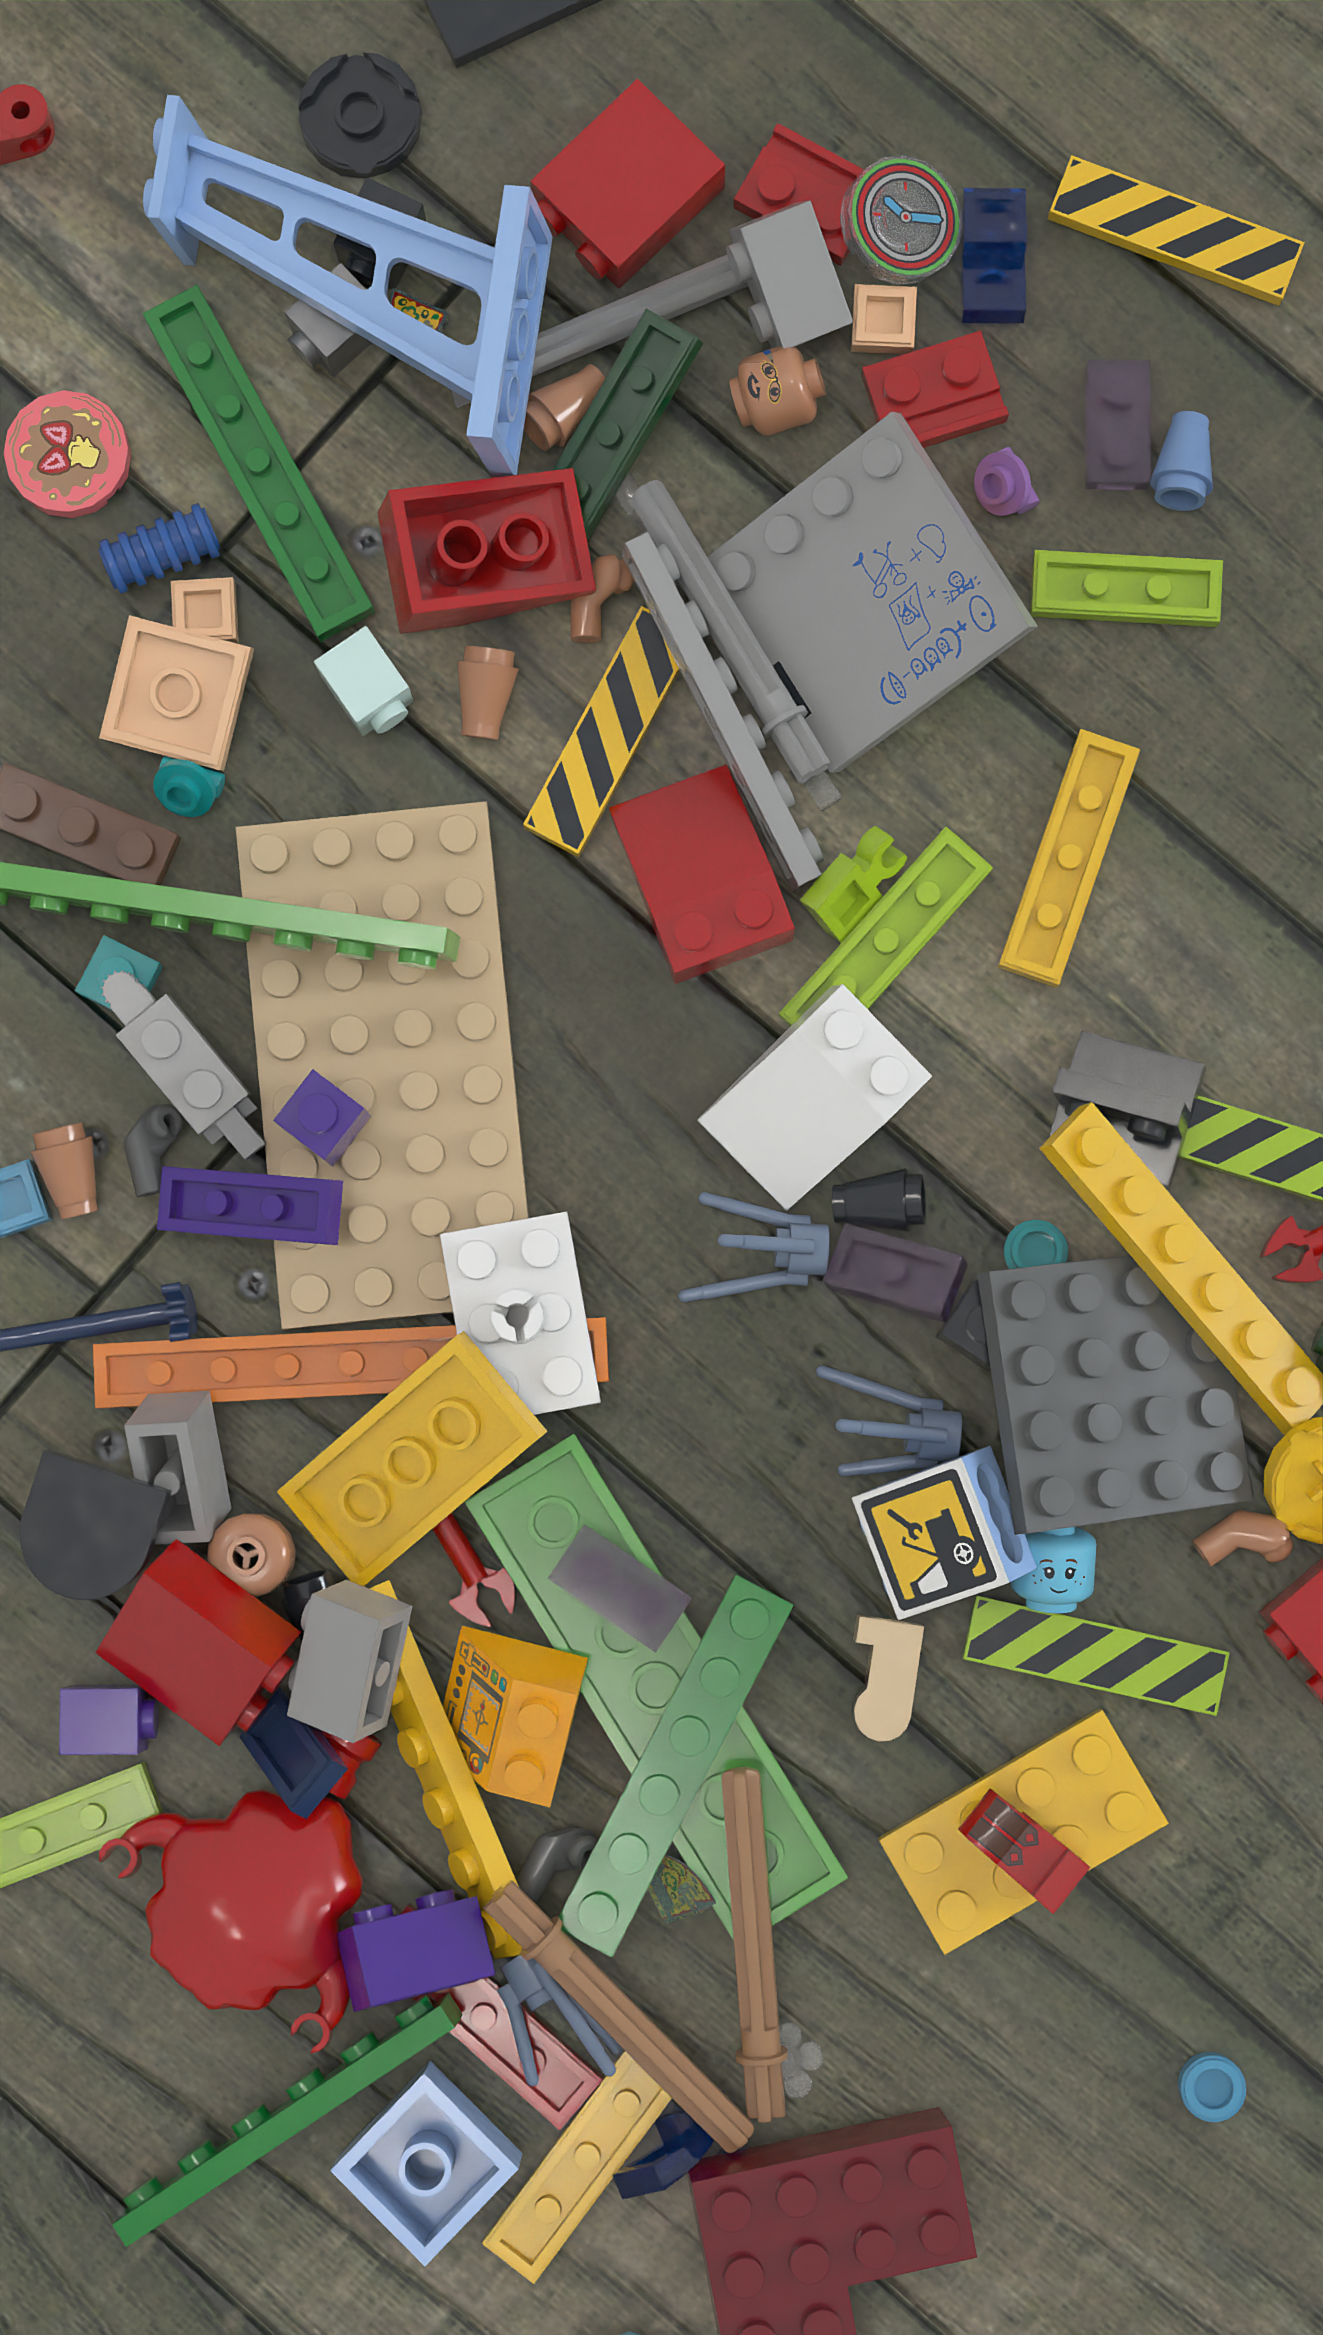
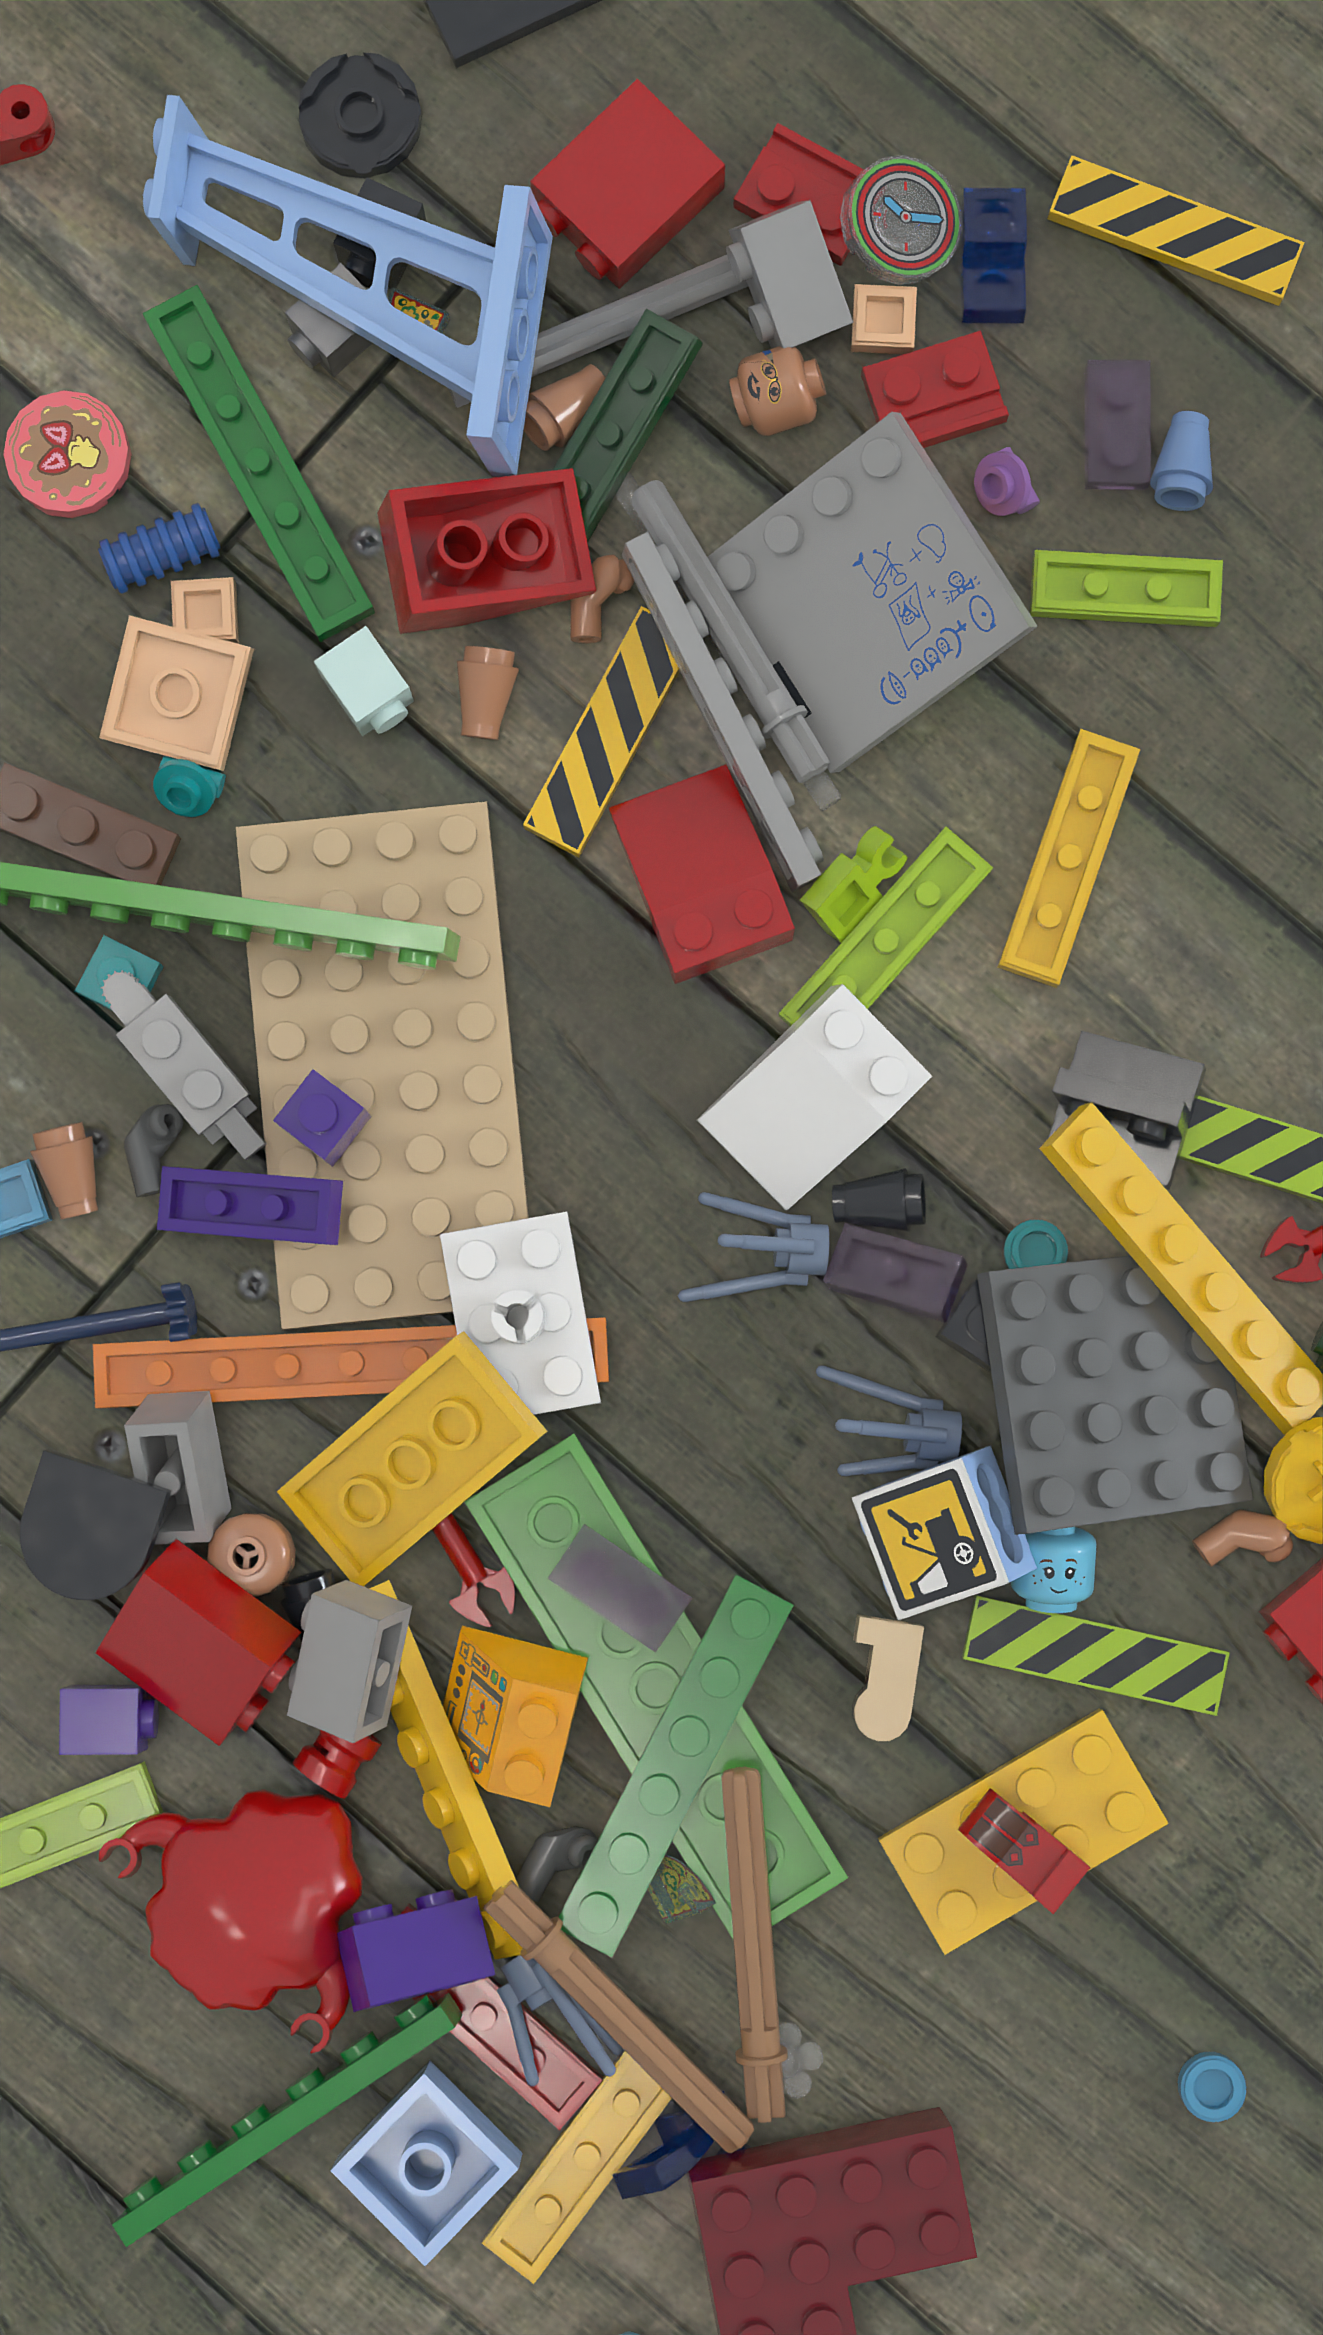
dark blue tile [239,1688,348,1819] -> none

